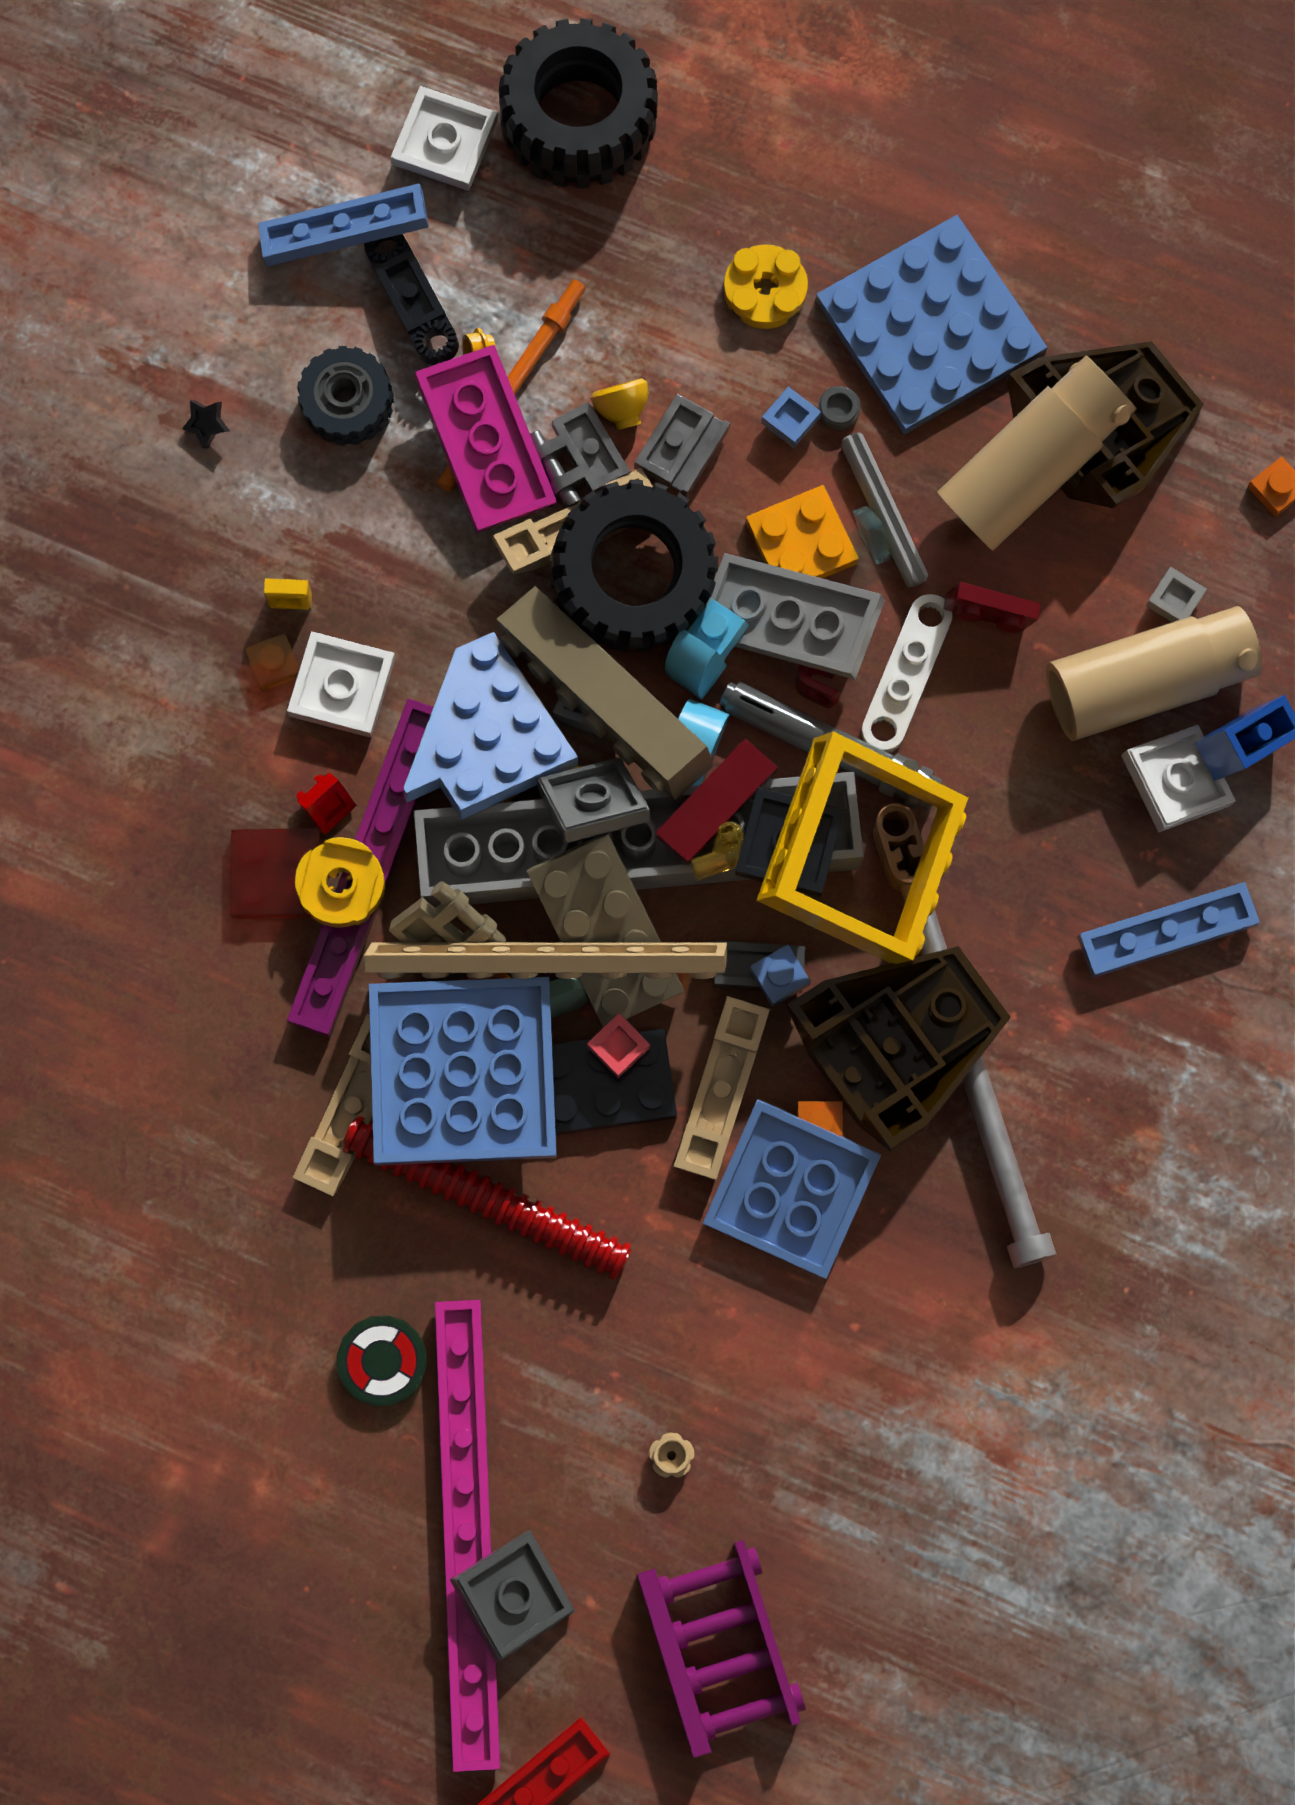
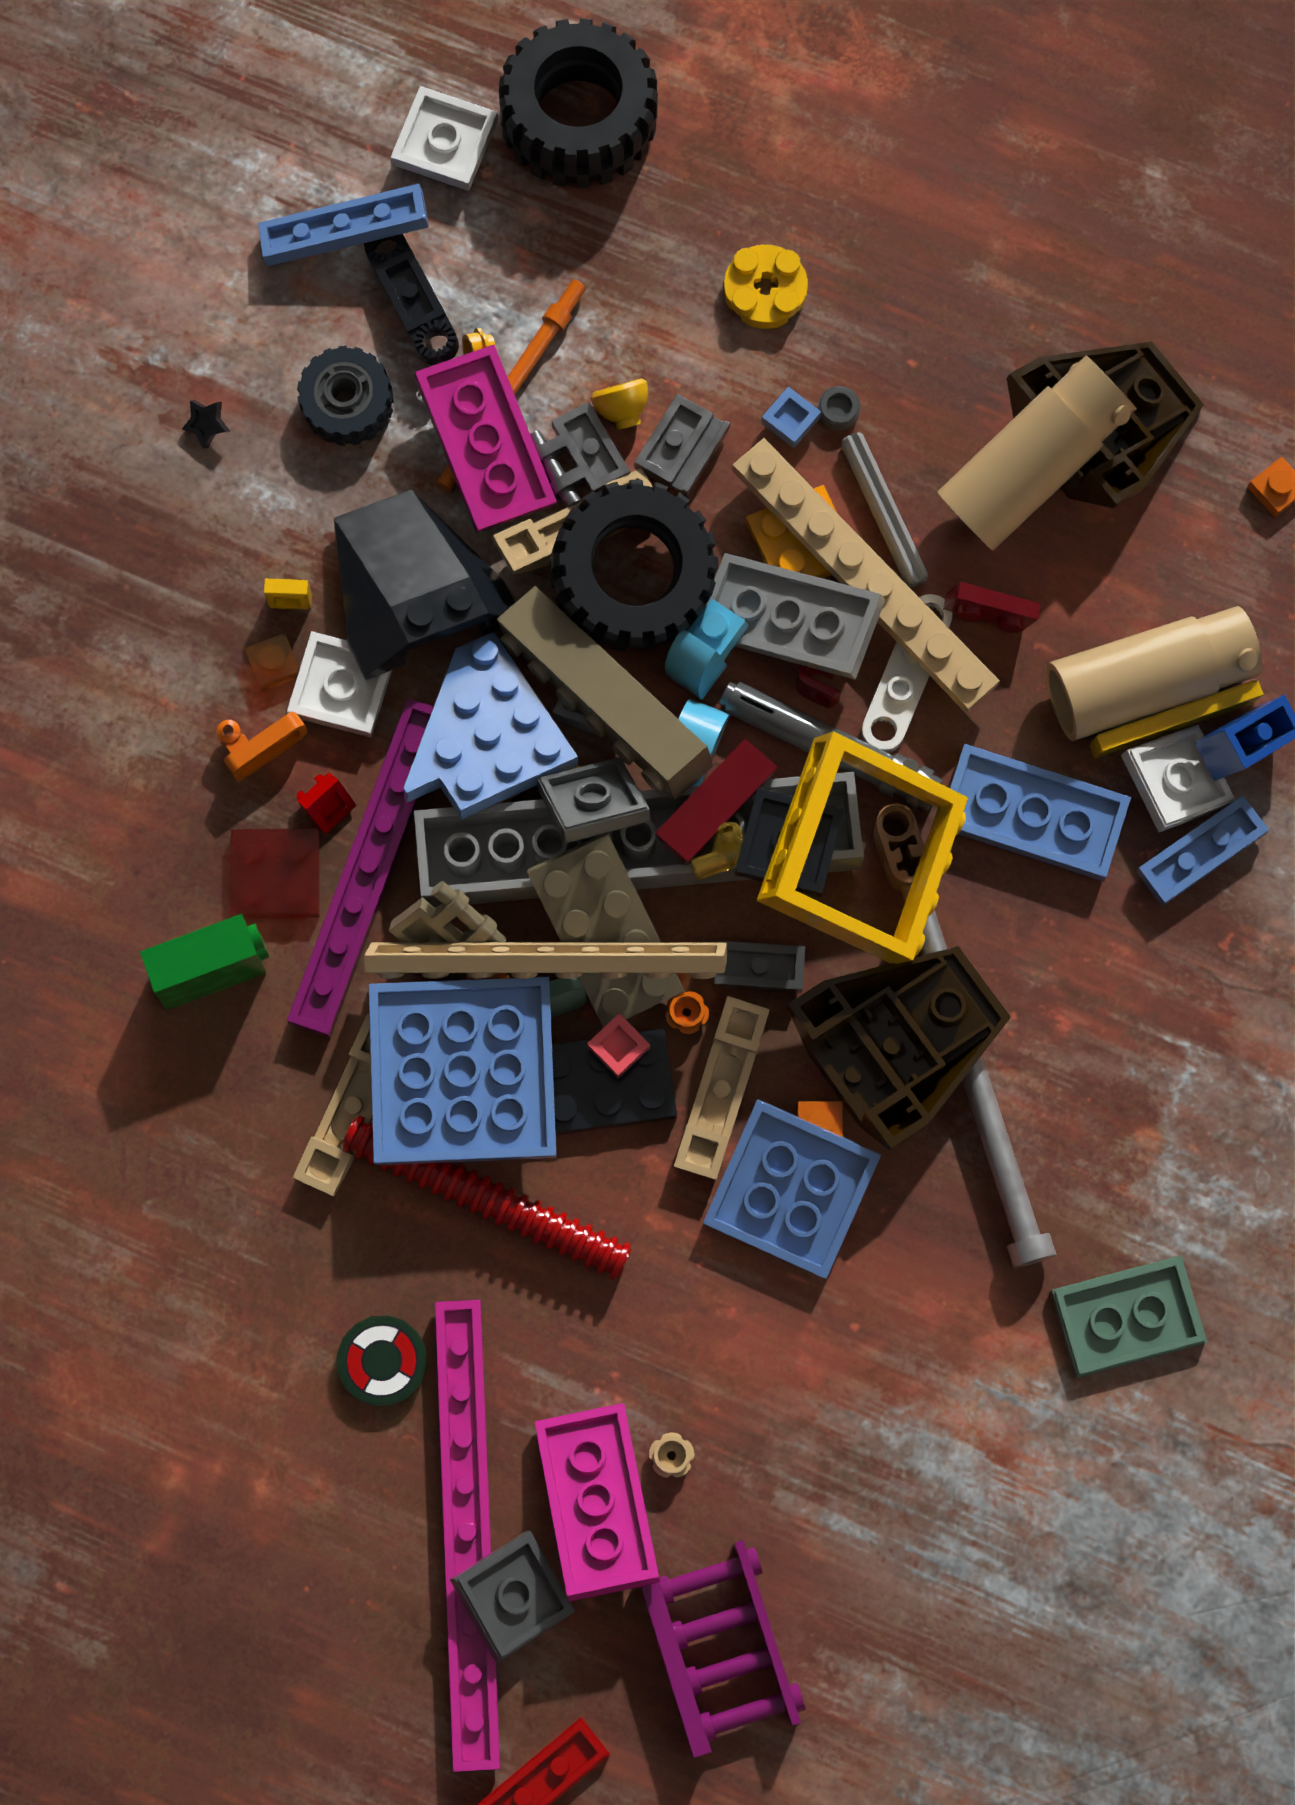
yellow plate [295,837,385,928] -> none
medium blue plate [749,945,811,1007] -> none
medium blue plate [815,215,1048,435] -> none
clear light blue tile [853,506,891,565] -> none
medium blue plate [1077,882,1260,978] -> none
light grey plate [1146,566,1207,622] -> none
none -> green brick [139,914,270,1010]
none -> orange piece [216,712,307,782]
none -> black wedge [334,489,515,680]
none -> dark pink plate [534,1403,660,1602]
none -> orange plate [665,991,709,1034]
none -> tan plate [732,438,1000,714]
none -> medium blue plate [950,744,1131,882]
none -> sand green tile [1050,1255,1208,1379]
none -> yellow tile [1089,680,1264,759]
none -> medium blue plate [1136,796,1269,907]

